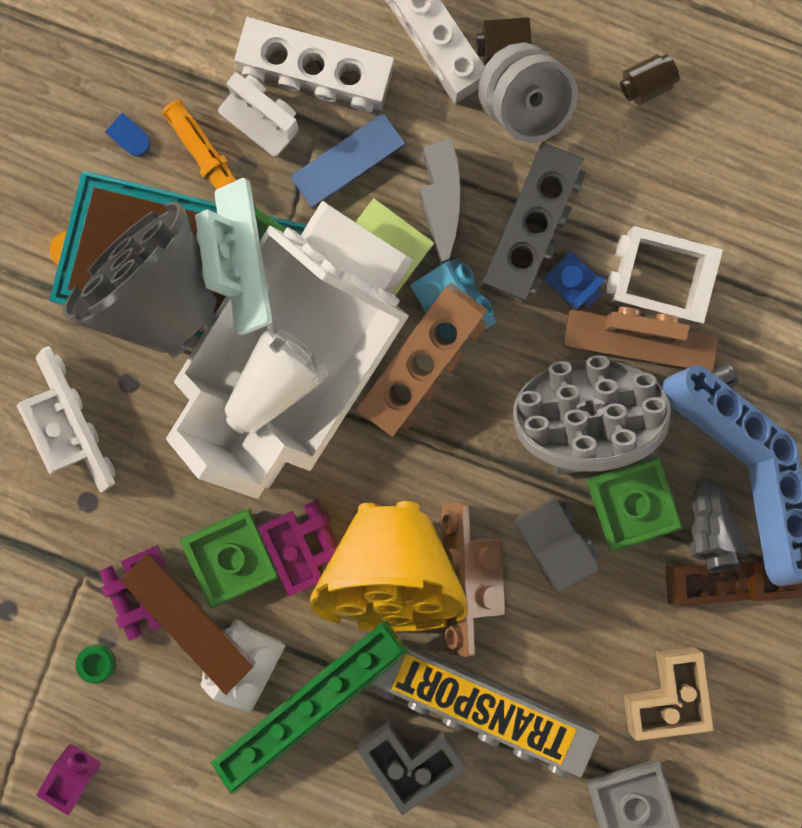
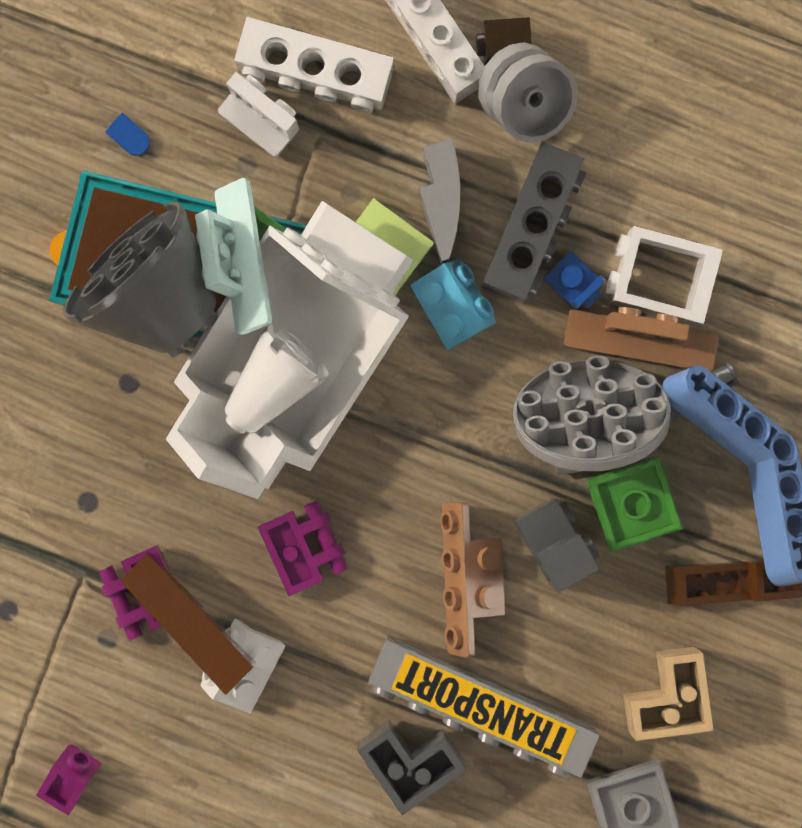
white bracket [17,346,115,493] -> none
green tile [76,644,116,684] -> none
light orange pin [162,99,237,190] -> none
bright green plate [179,508,280,609] -> none
green tile [210,621,410,794] -> none
medium blue tile [290,113,405,209] -> none
yellow cone [310,501,468,632] -> none
medium nougat brick [356,282,488,437] -> none
dark brown brick [620,54,680,105] -> none
dark grey rock [690,478,749,572] -> none

